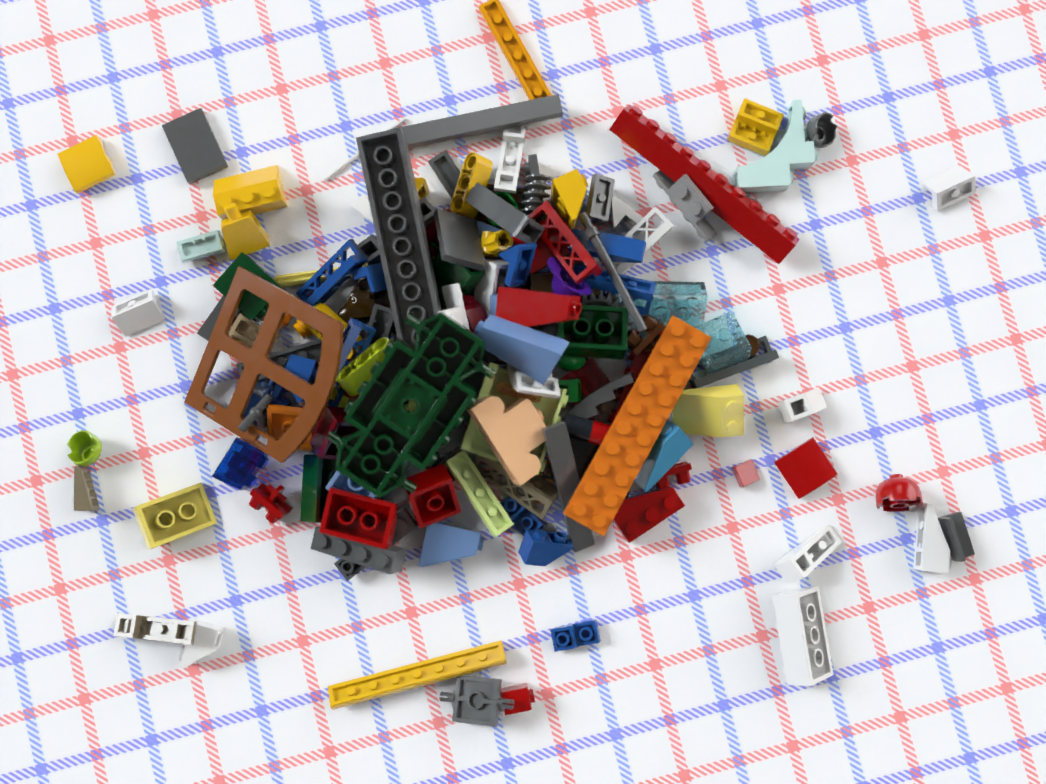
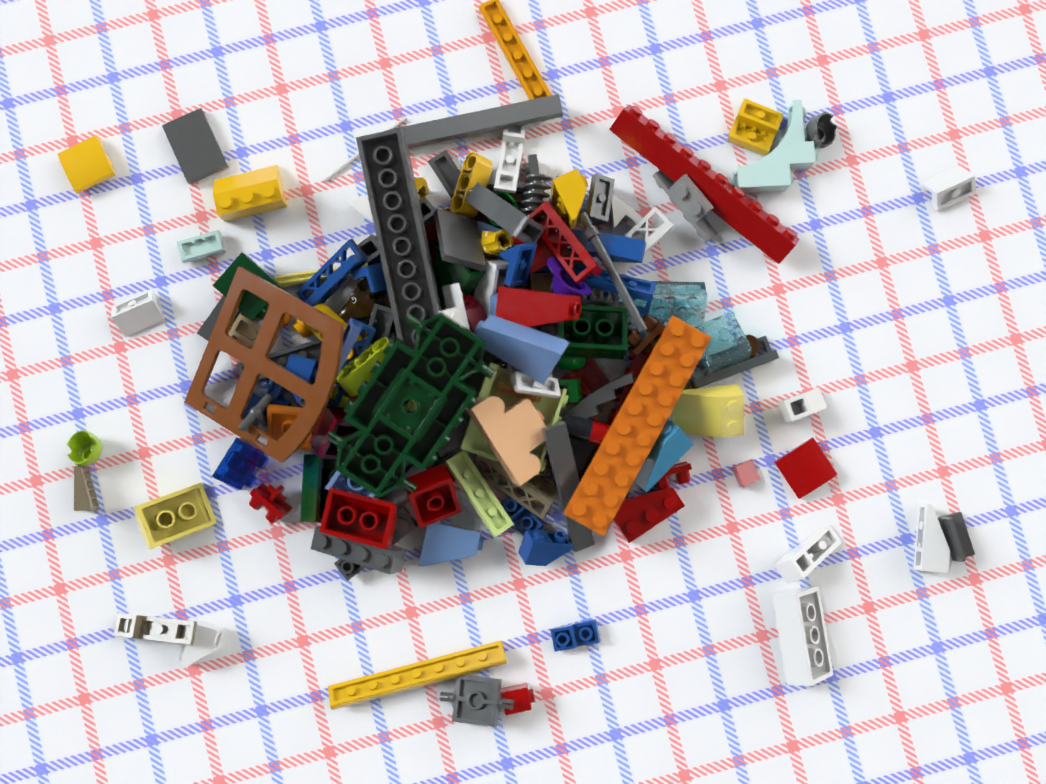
yellow torso [221,203,270,260] -> none
red cylinder [875,474,923,512] -> none

